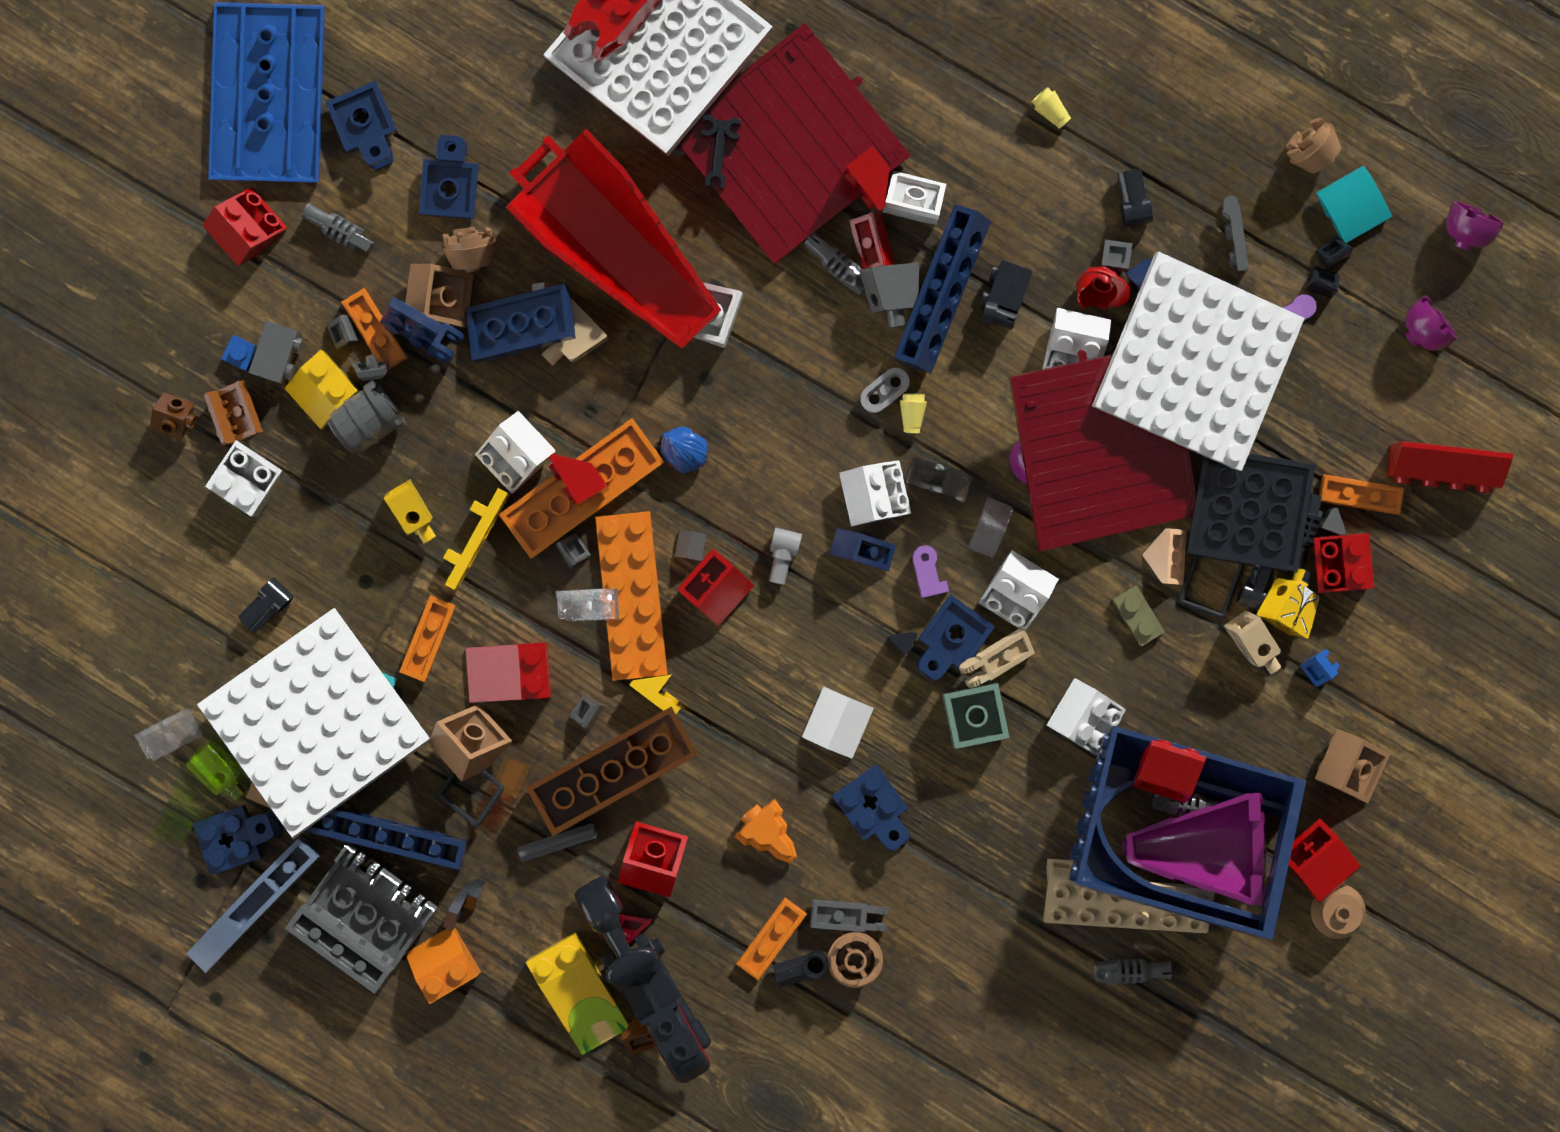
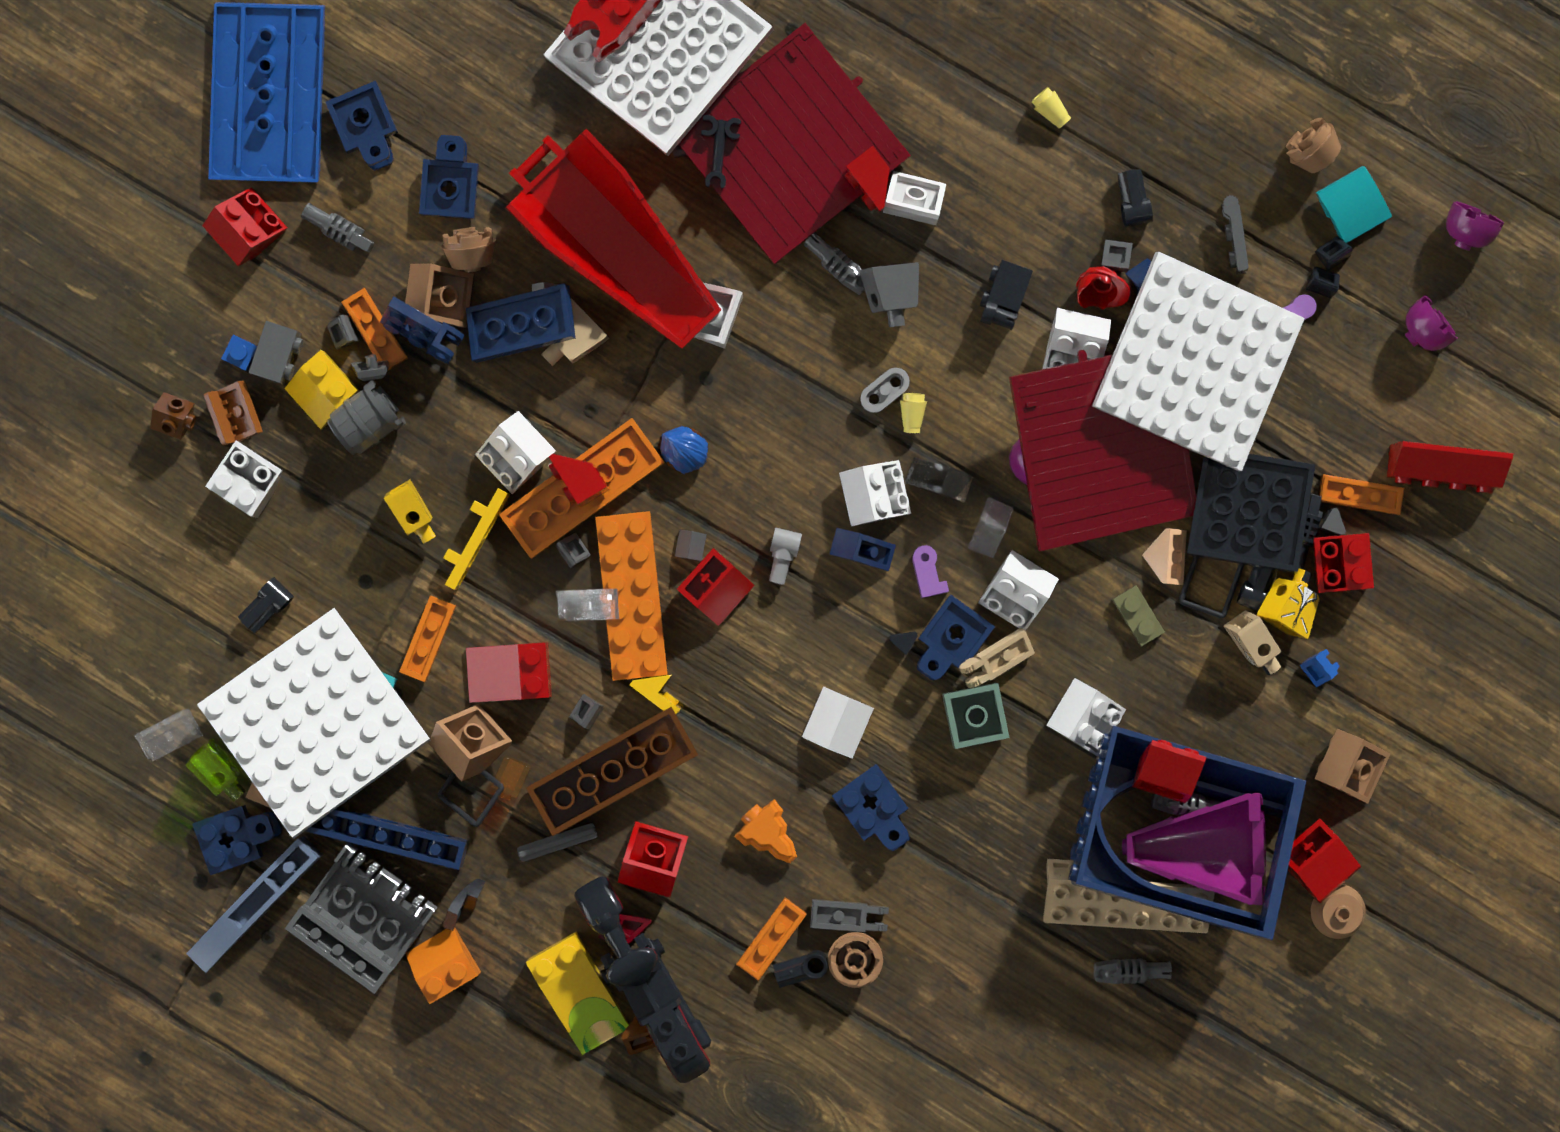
red slope [849,213,895,270] -> none
dark blue brick [894,204,991,374] -> none

